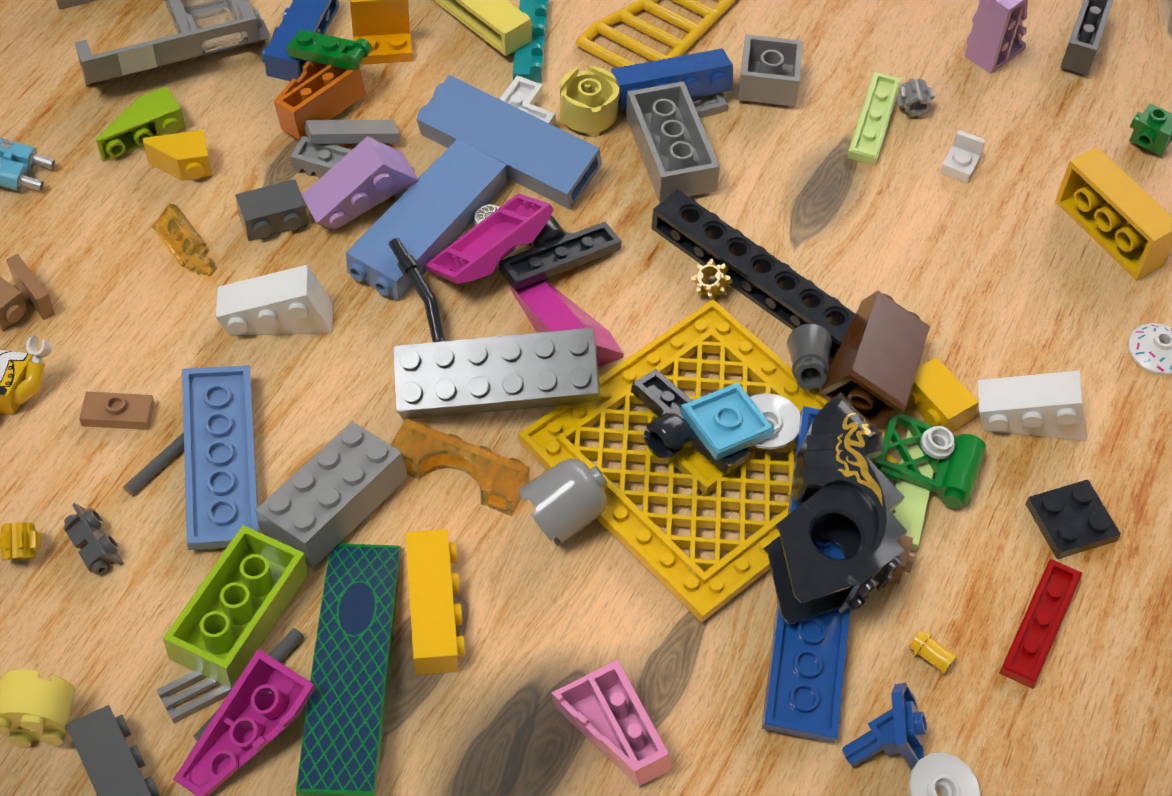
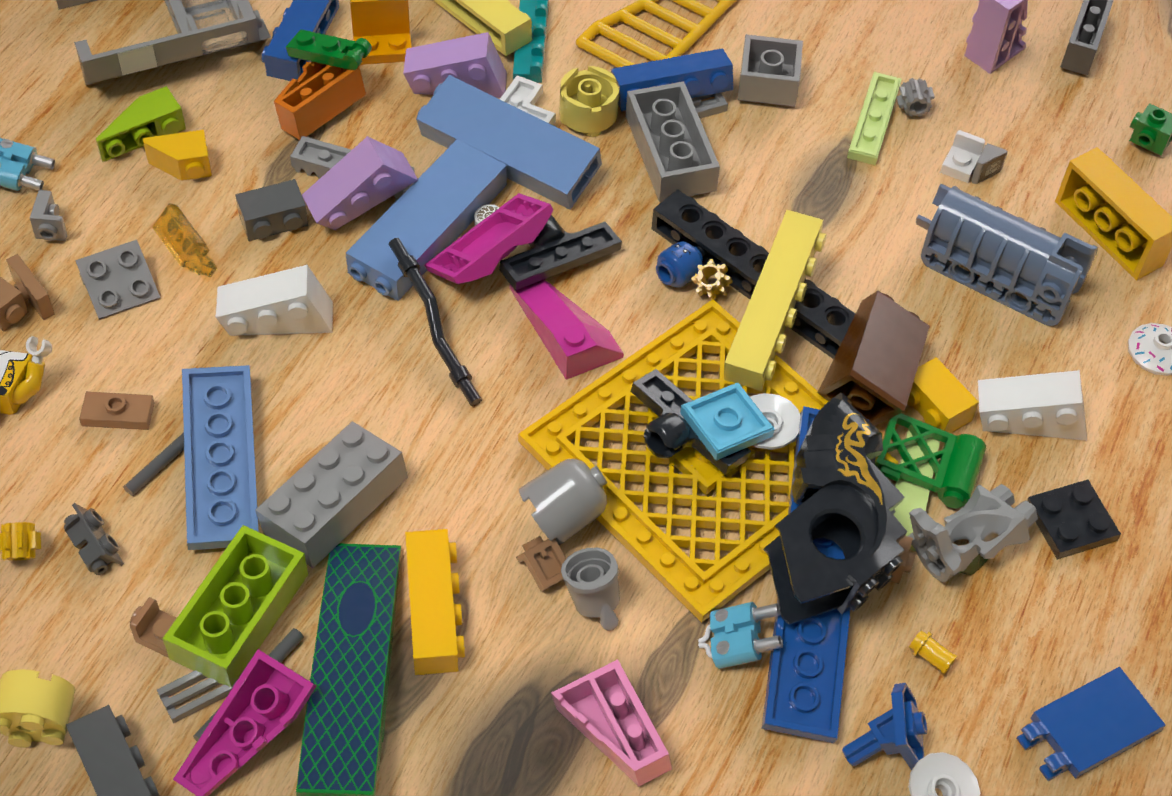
light grey tile [305,120,400,144] -> none
clear yellow arch [390,418,529,516] -> none
brick [393,328,601,420] -> none
dark grey plant [787,324,833,390] -> none
white plate [920,426,955,459] -> none
red tile [999,559,1083,689] -> none
none -> light grey bracket [30,190,67,241]
none -> light grey hinge [75,240,160,319]
none -> medium nougat bracket [130,597,177,658]
none -> lavender wedge [403,32,507,98]
none -> medium nougat bracket [516,536,566,591]
none -> light grey hat [561,547,620,631]
none -> blue head [656,241,703,288]
none -> medium azure piece [698,602,783,669]
none -> light yellow brick [724,210,827,391]
none -> light grey hips [908,484,1038,582]
none -> sand blue piece [916,184,1098,326]
none -> slope [971,143,1008,184]
none -> blue tile [1016,666,1166,781]

